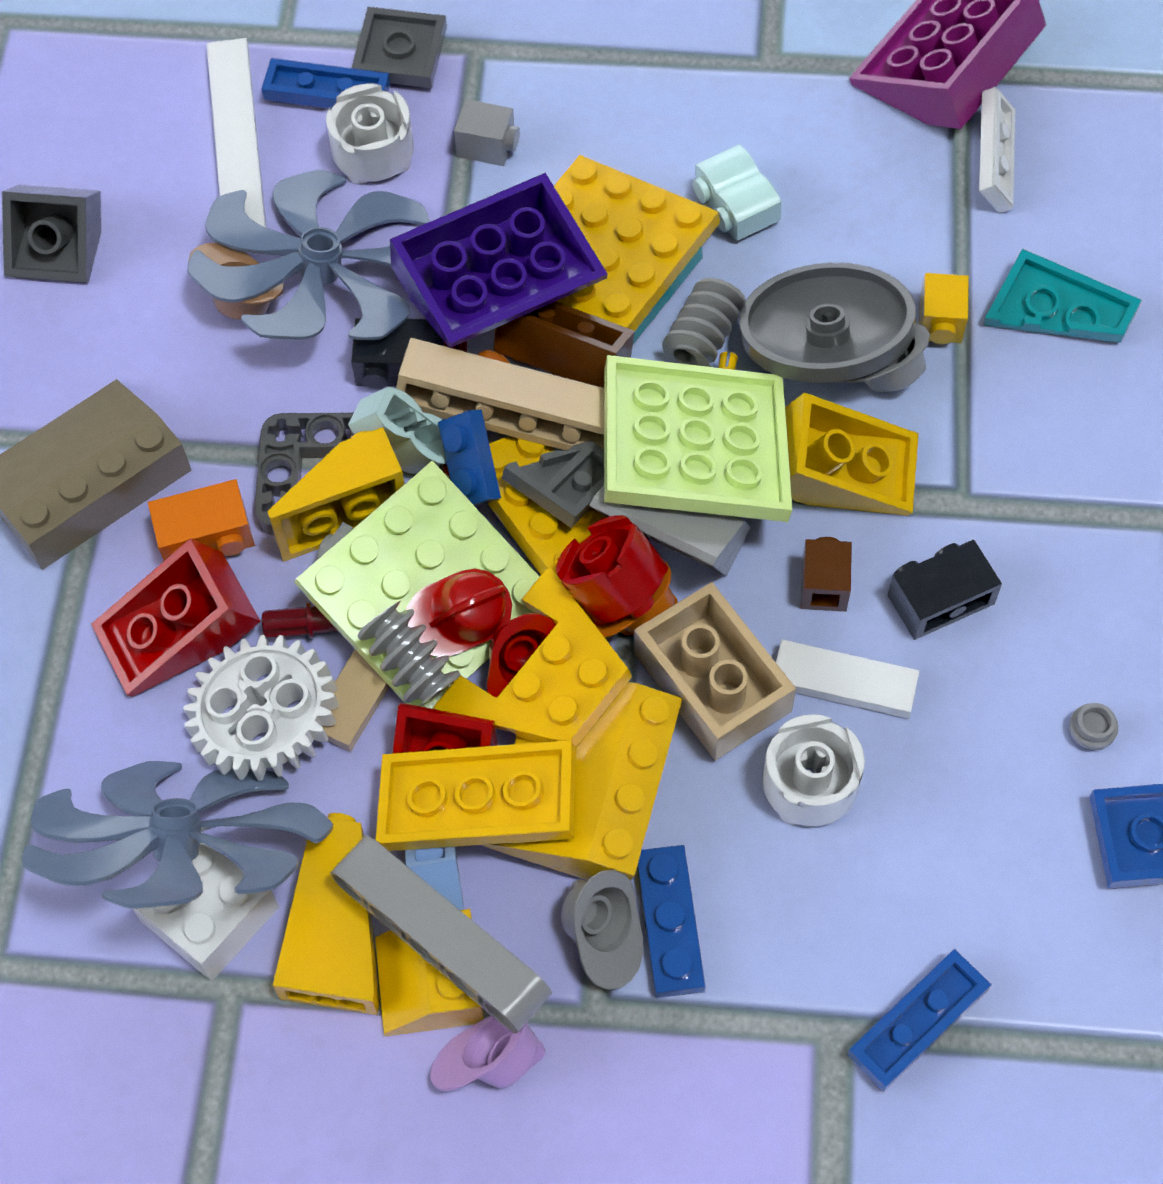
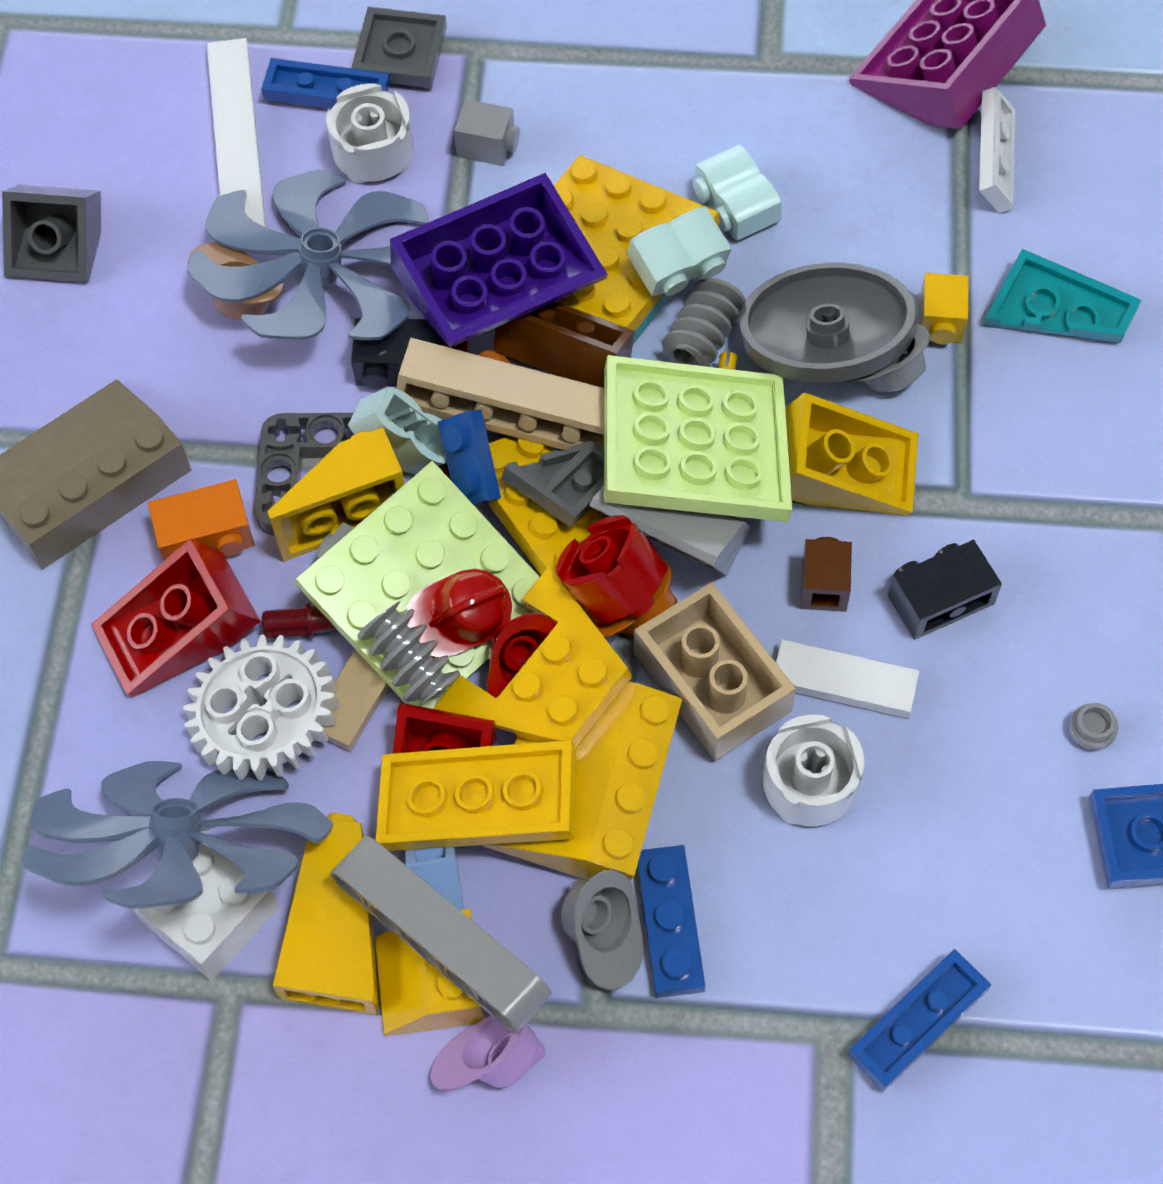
none -> light aqua brick [626,206,732,296]

